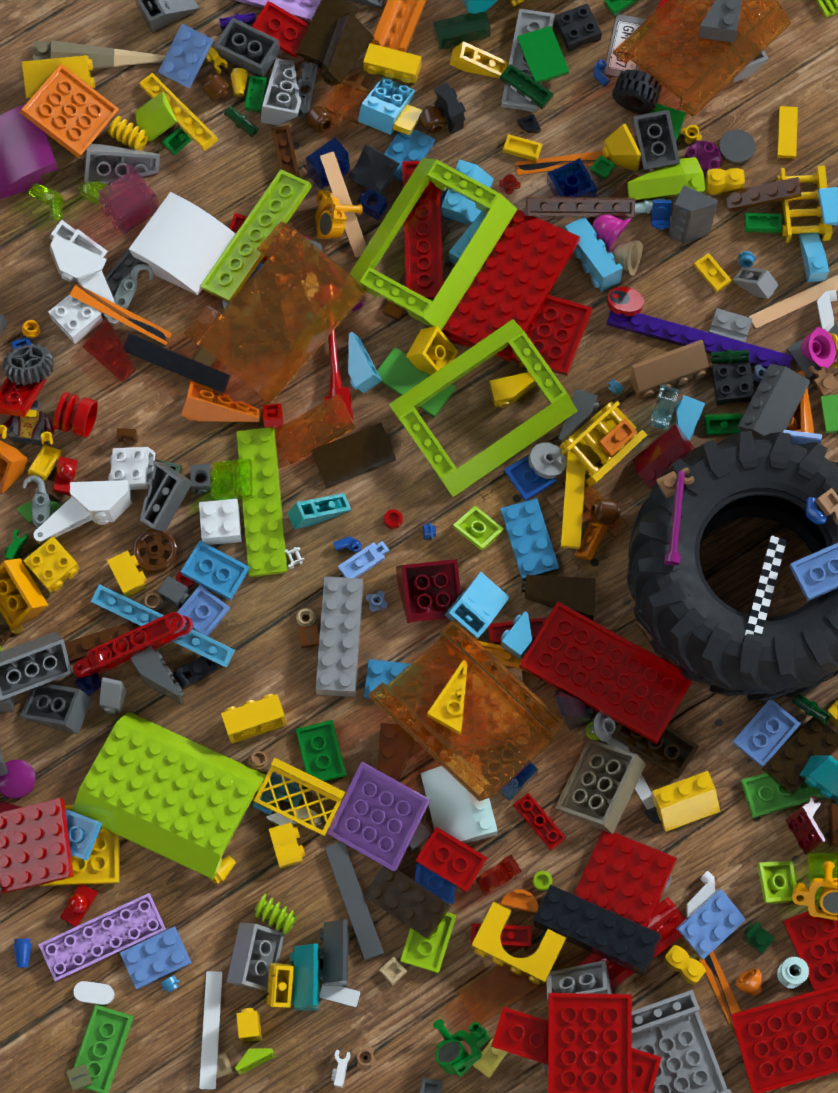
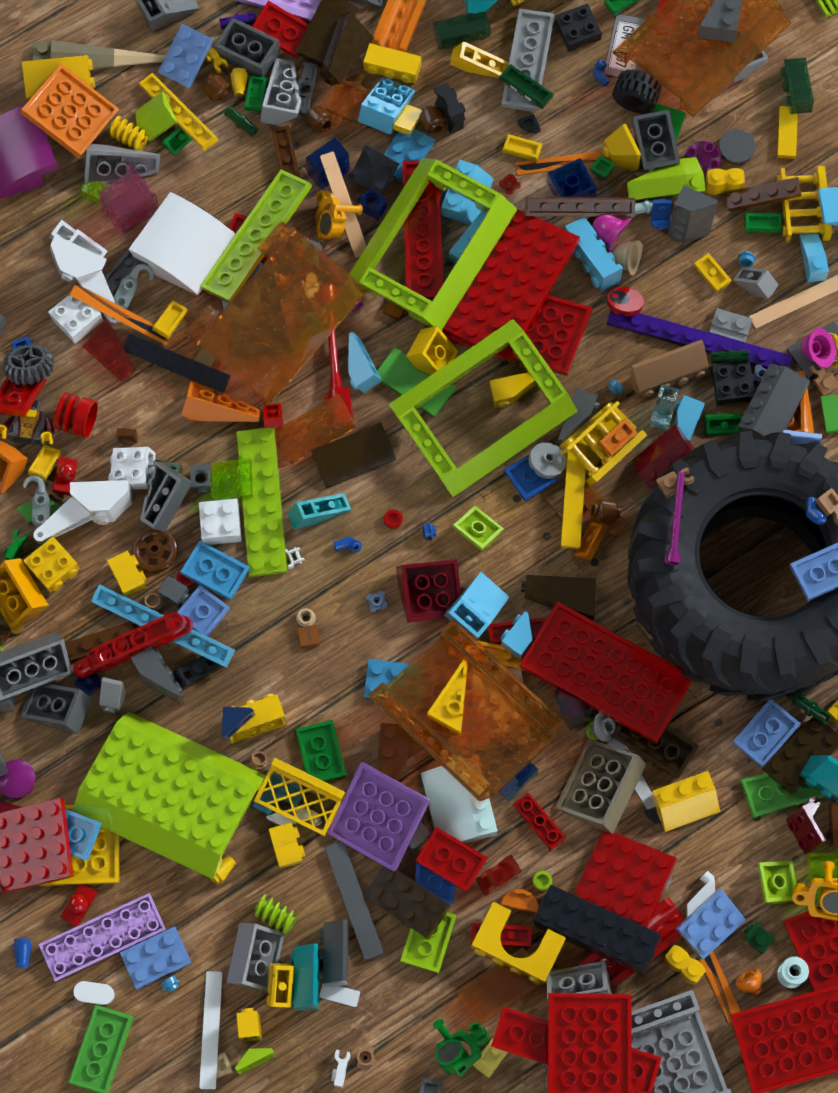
light orange plate [22,320,40,338] -> none
clear neon green arm [29,183,64,221] -> none
olive tile [66,1064,93,1091] -> none
light grey brick [316,577,364,697] -> none
light blue hinge [338,541,390,578] -> none
tan tile [379,957,407,986] -> none
dark azure plate [500,498,559,581] -> none
green tile [517,26,569,84] -> none
yellow plate [681,125,702,144] -> none
sticker [745,536,786,637] -> none
white piece [817,290,837,332] -> none
none -> yellow tile [152,300,188,339]
none -> dark blue slope [221,707,255,741]
none -> clear green brick [780,58,814,114]

